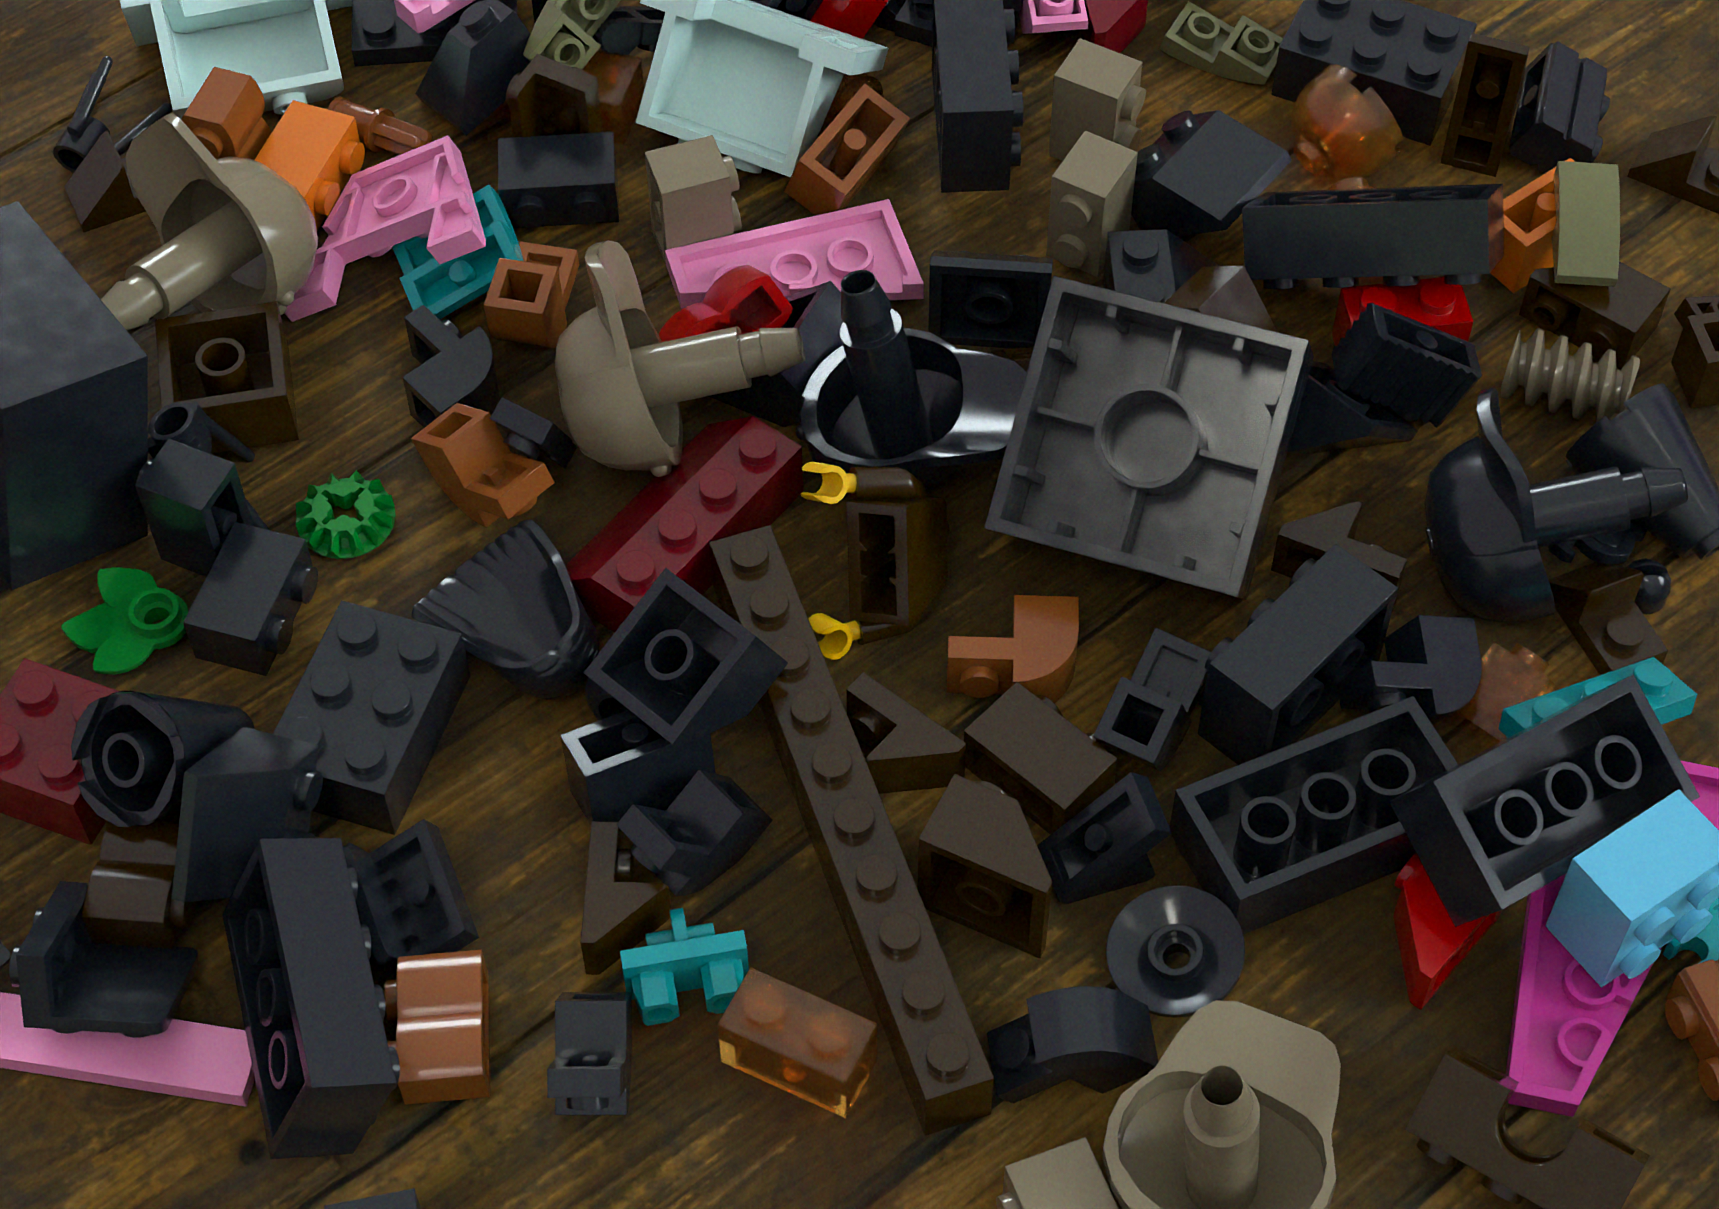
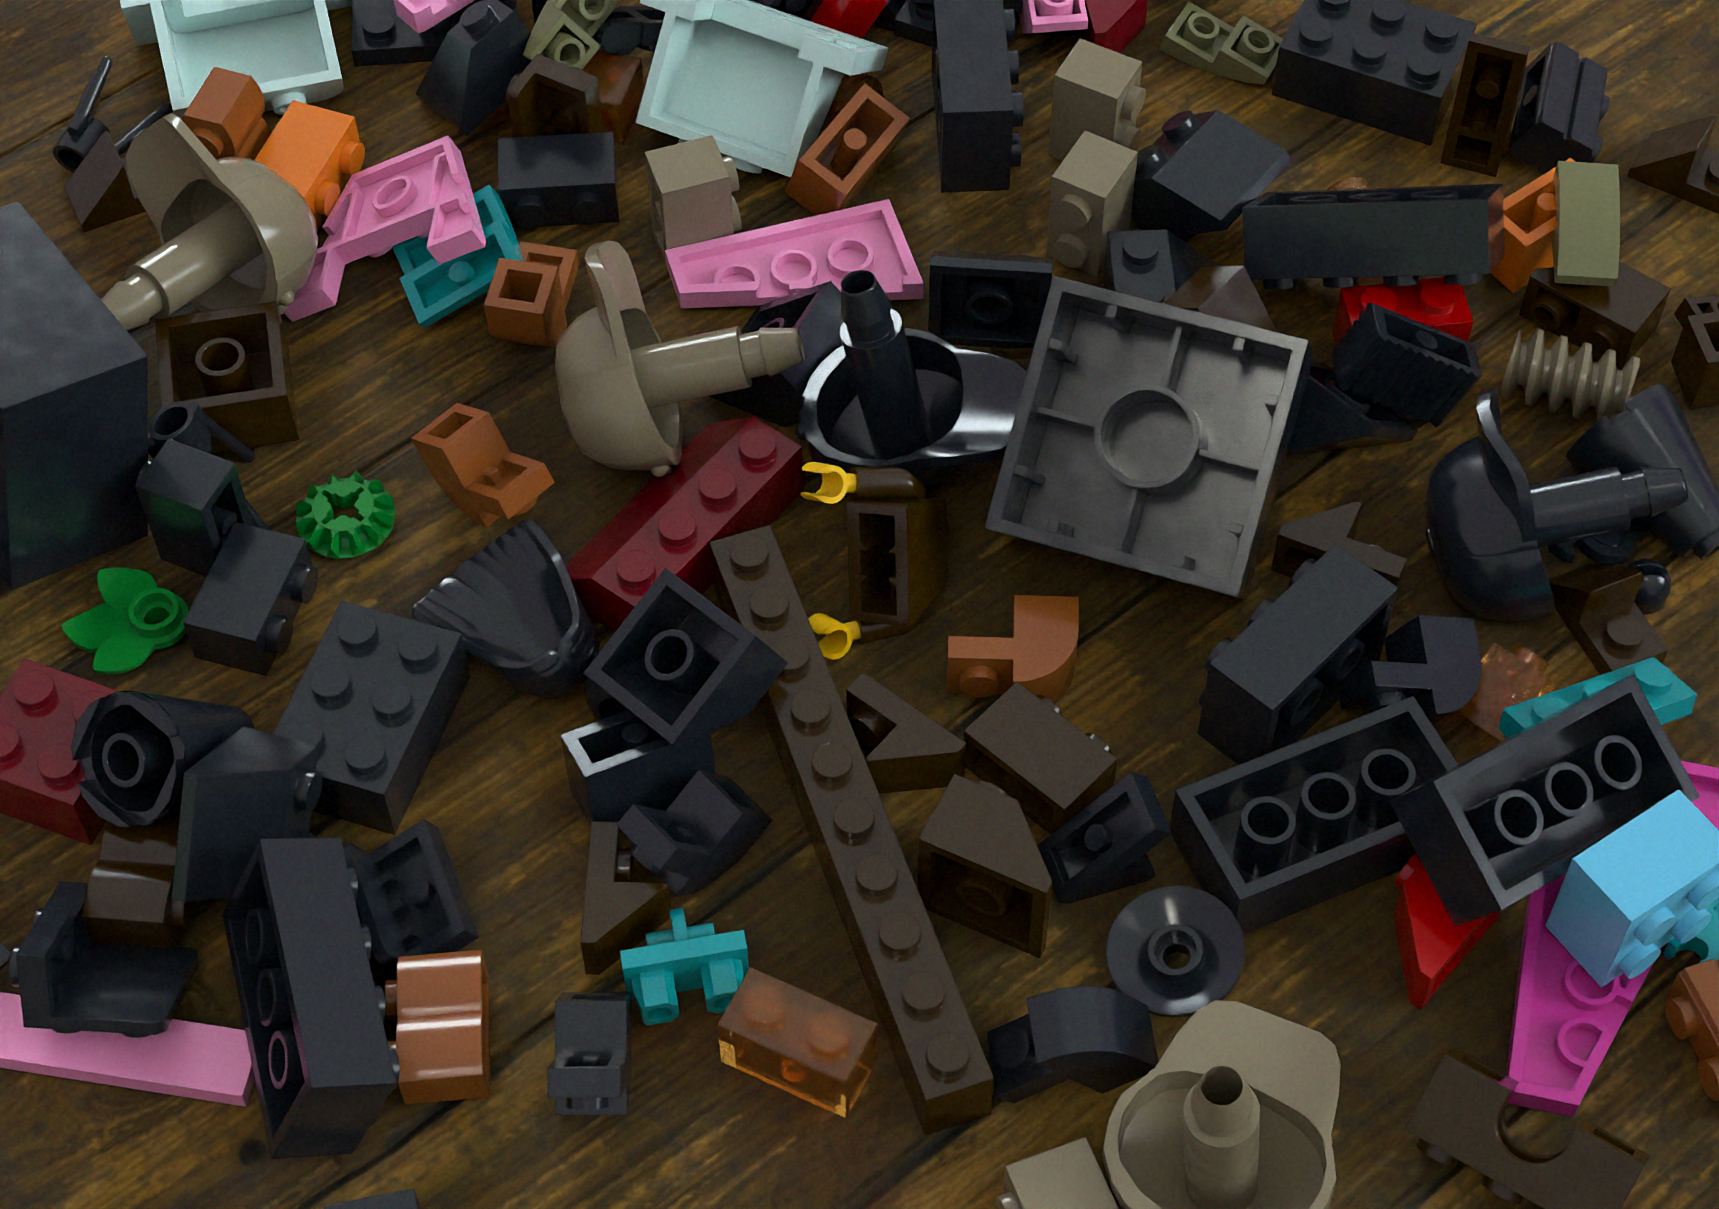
dark orange axle [328,96,433,155] -> none
black brick [403,305,499,428] -> none
black plate [490,397,578,469] -> none
red brick [659,265,793,342] -> none
black brick [1093,628,1211,771] -> none
clear orange cylinder [1291,64,1403,181] -> none

